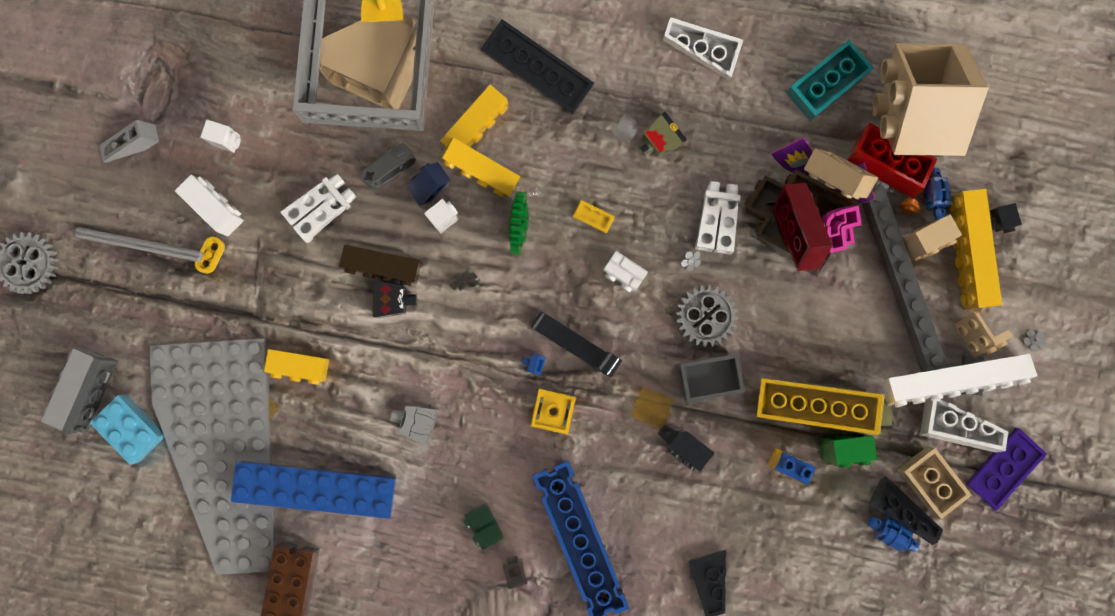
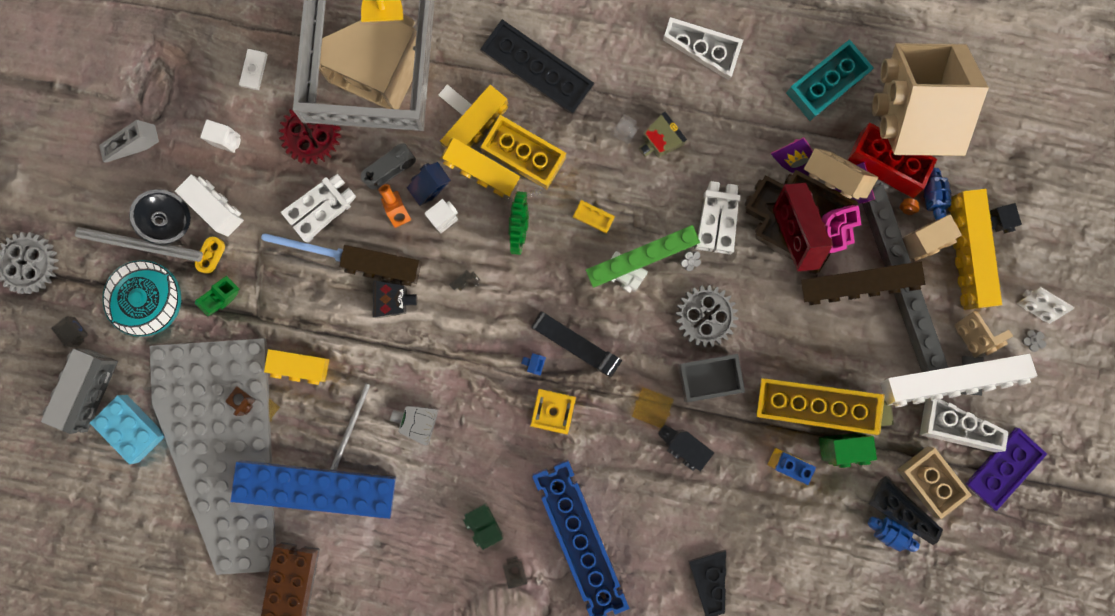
none -> clear smoke brick [51,316,88,347]
none -> dish [103,260,181,337]
none -> black dish [129,189,191,245]
none -> green brick [195,276,240,317]
none -> reddish brown bracket [225,386,255,416]
none -> white plate [239,49,268,90]
none -> light blue bar [261,233,343,262]
none -> dark red gear [279,109,342,165]
none -> light grey axle [330,383,370,471]
none -> orange bracket [378,184,411,228]
none -> white sticker [438,85,472,115]
none -> yellow brick [481,115,566,190]
none -> bright green plate [585,225,700,288]
none -> dark brown brick [801,261,926,306]
none -> white hinge [1017,287,1075,324]

